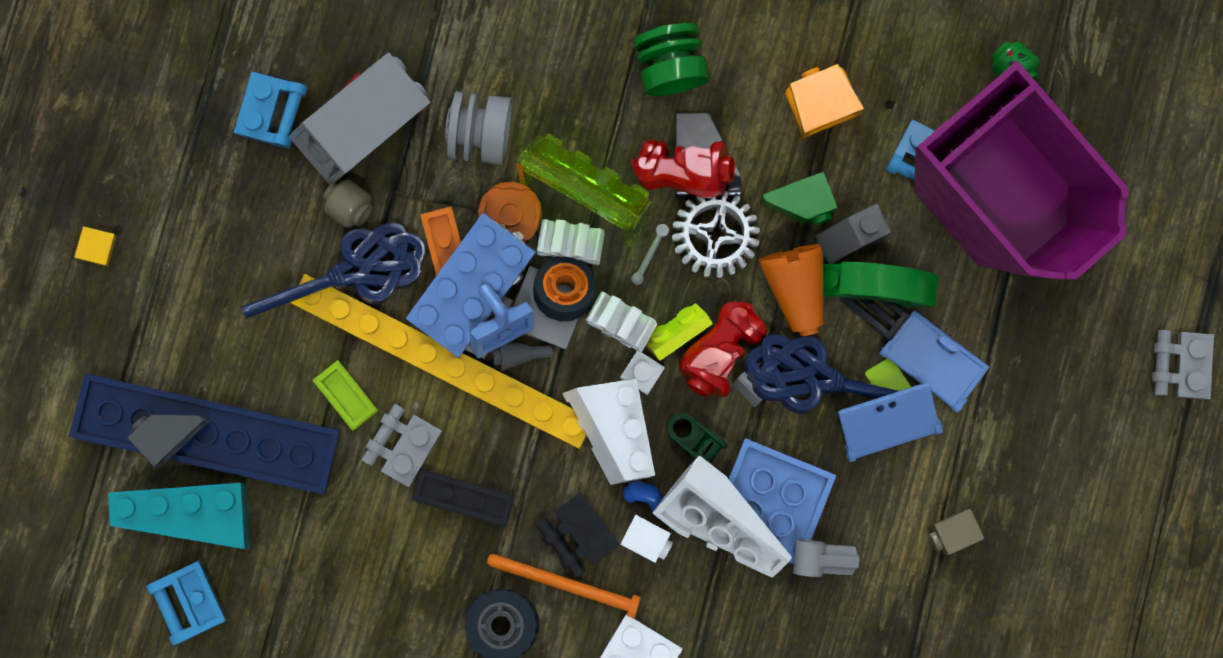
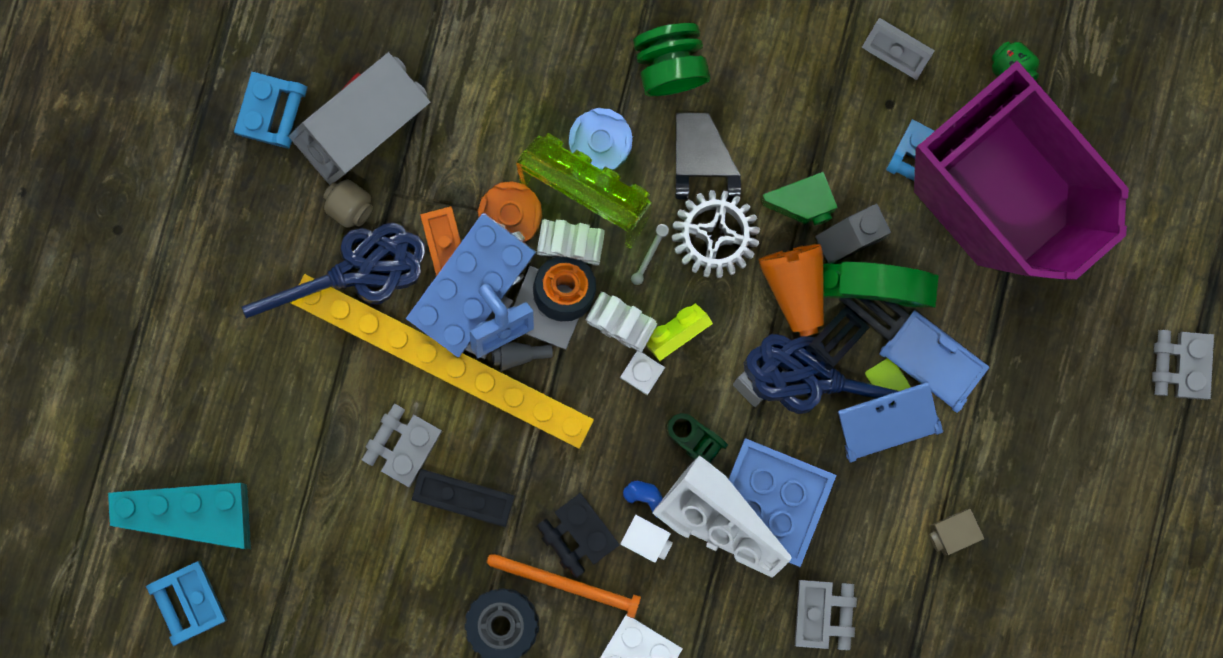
dark blue plate [69,373,341,495] -> none
yellow tile [75,226,117,267] -> none
dark grey slope [127,415,209,468] -> none
lime tile [312,360,379,432] -> none
light grey wheel [445,91,512,165] -> none
white wedge [562,378,655,485] -> none
red animal [632,140,735,198] -> none
red animal [679,302,767,398] -> none
light orange torso [785,64,864,139] -> none
light grey piece [793,539,860,577] -> none
none -> light blue tile [569,108,633,173]
none -> light grey plate [794,580,857,650]
none -> black tile [805,306,870,371]
none -> light grey plate [862,18,935,80]

